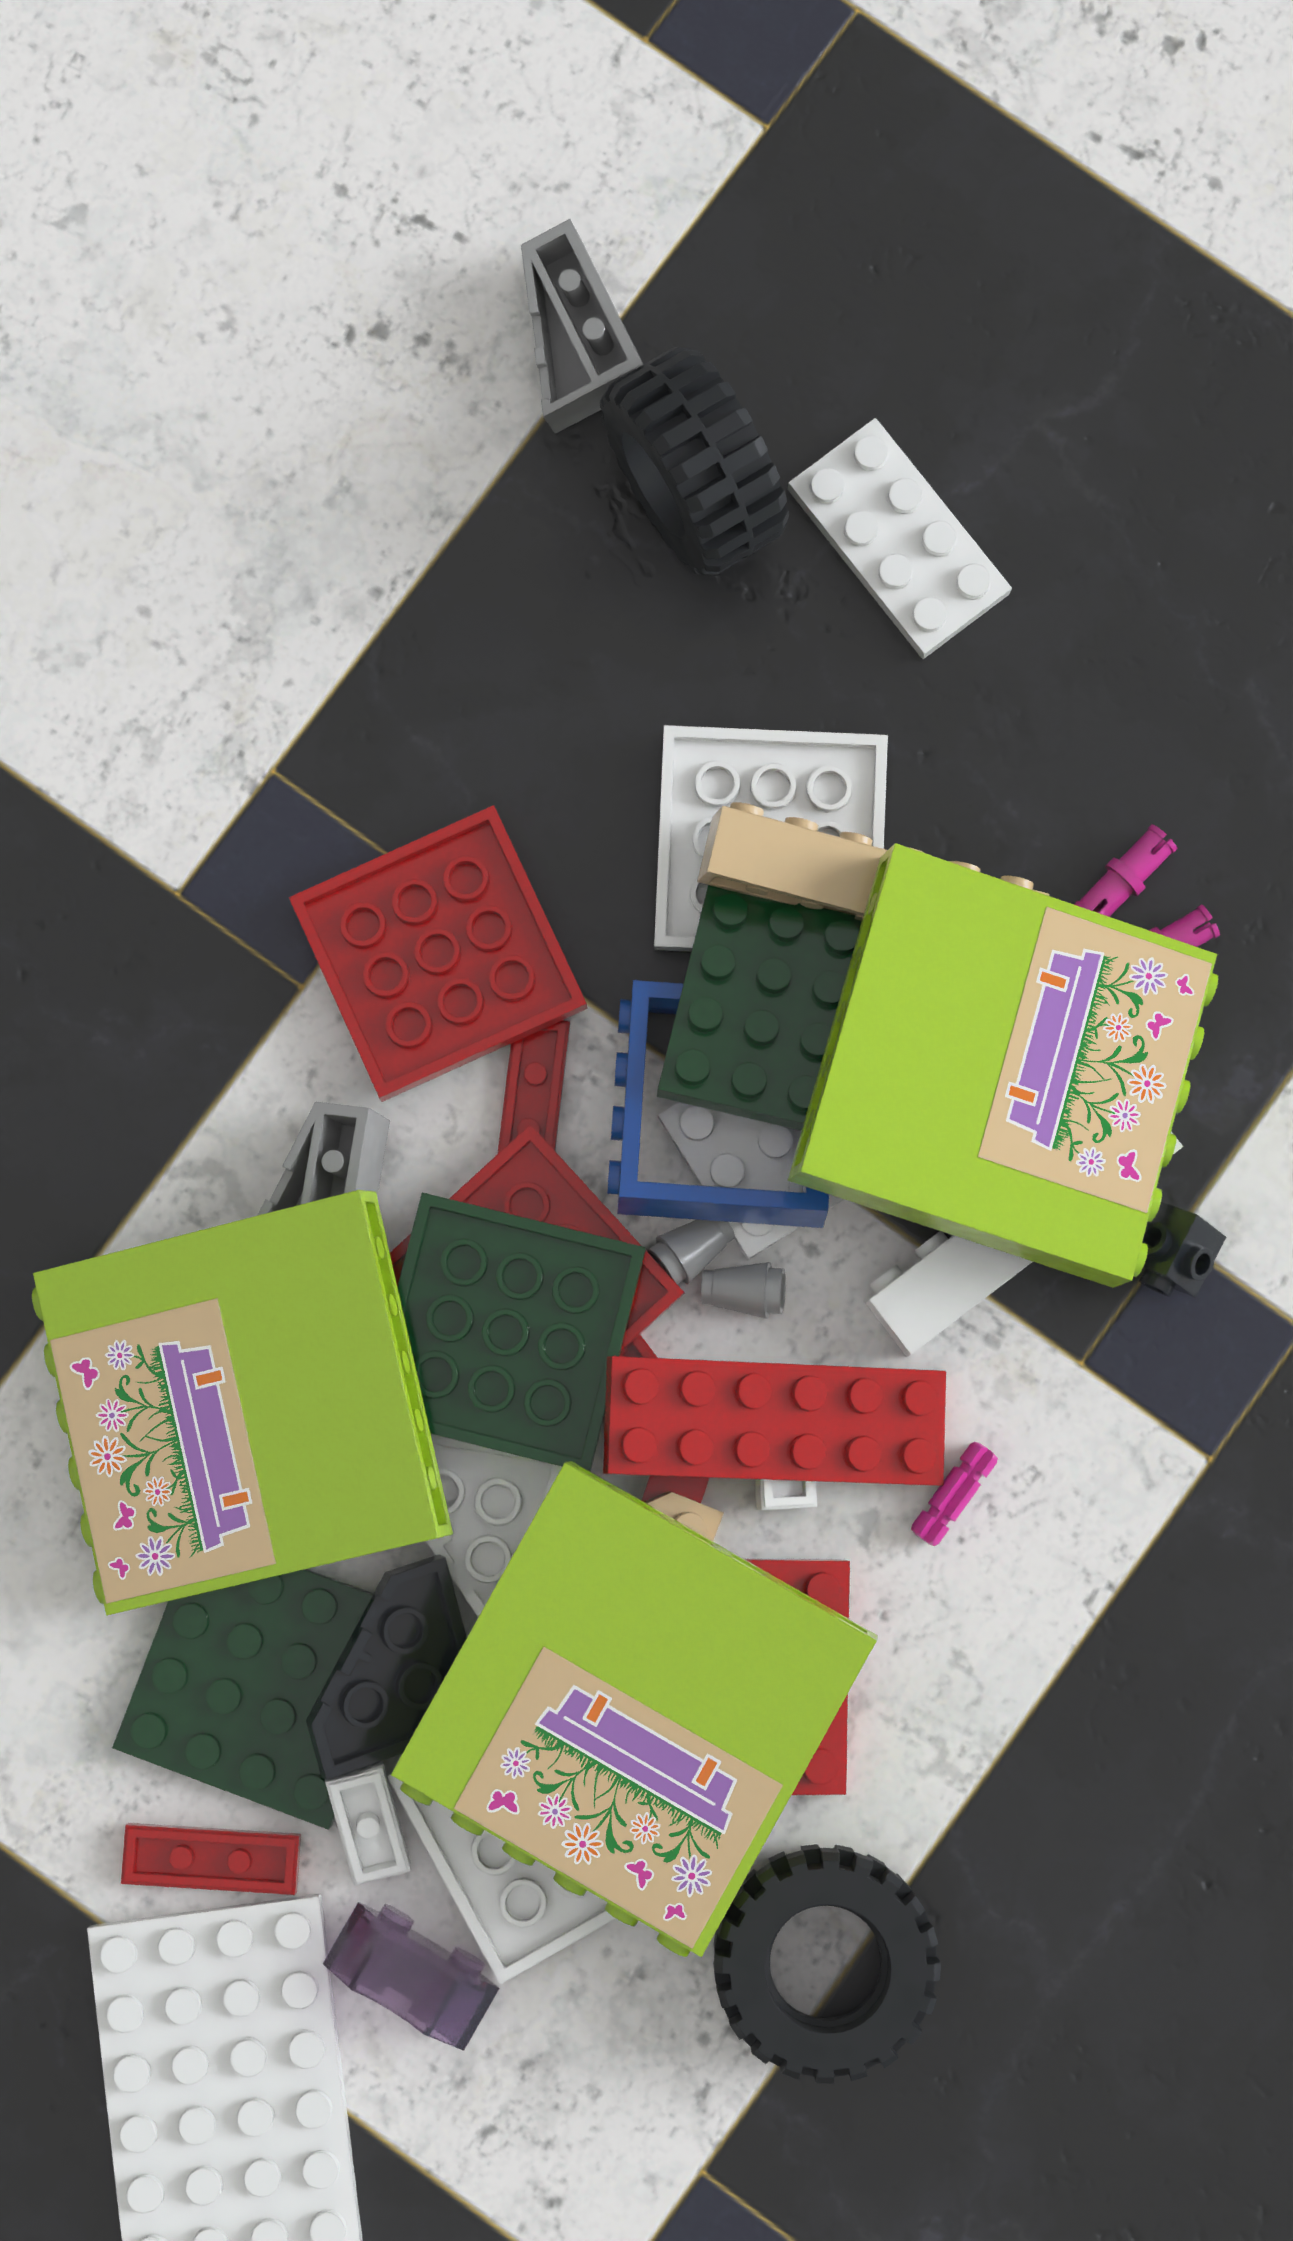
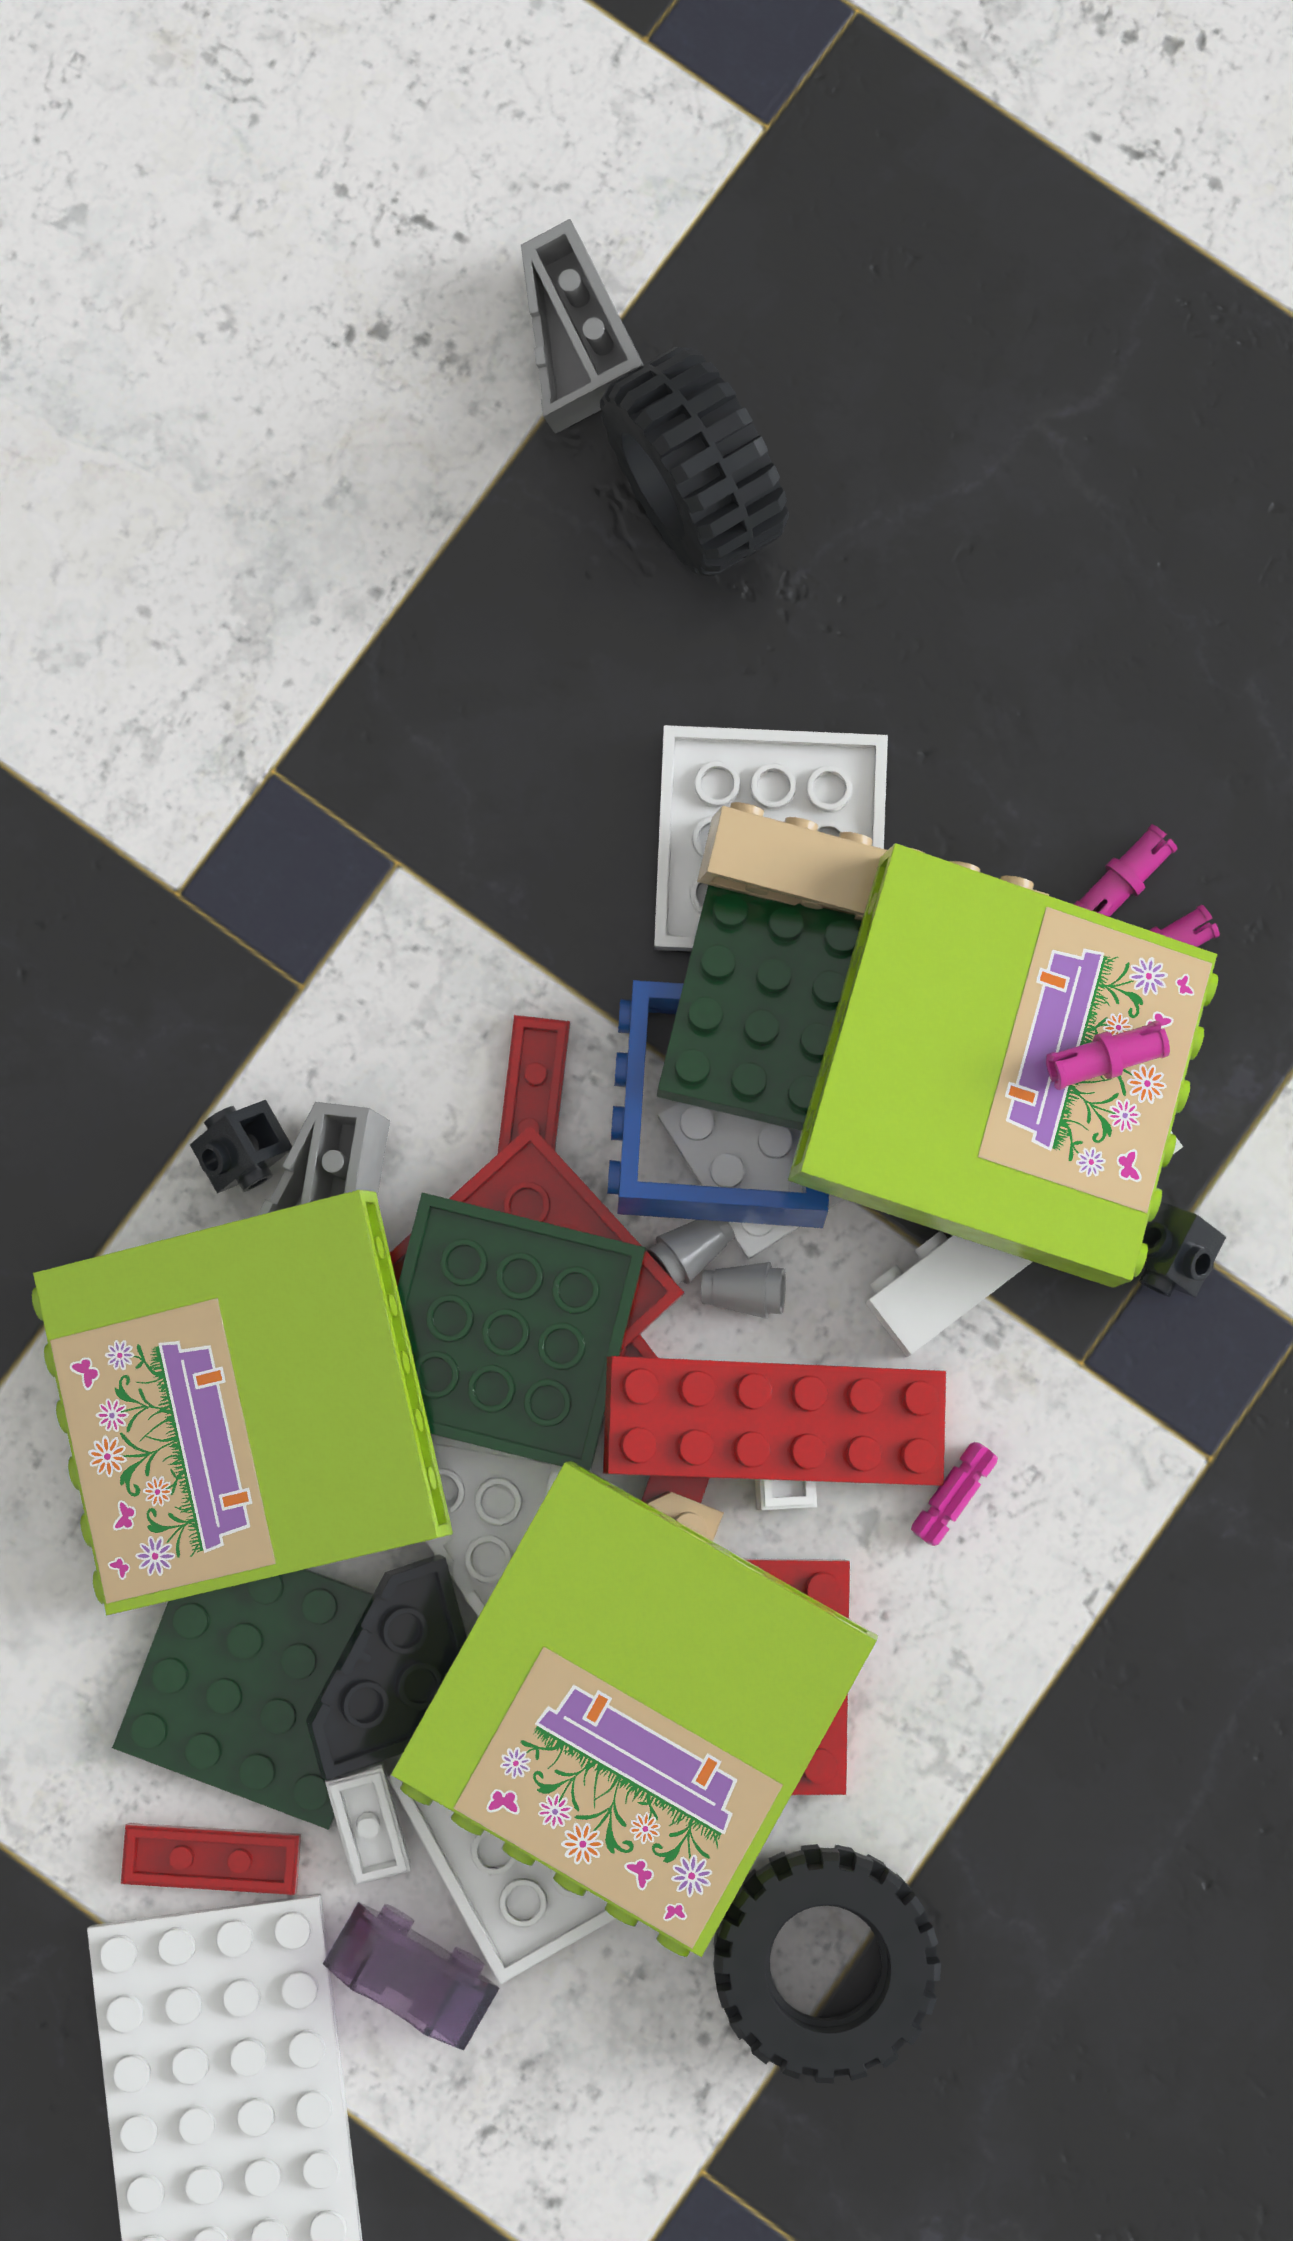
red plate [289,805,588,1102] -> none
white plate [787,418,1012,659] -> none
none -> black brick [189,1100,292,1194]
none -> dark pink pin [1046,1021,1170,1090]

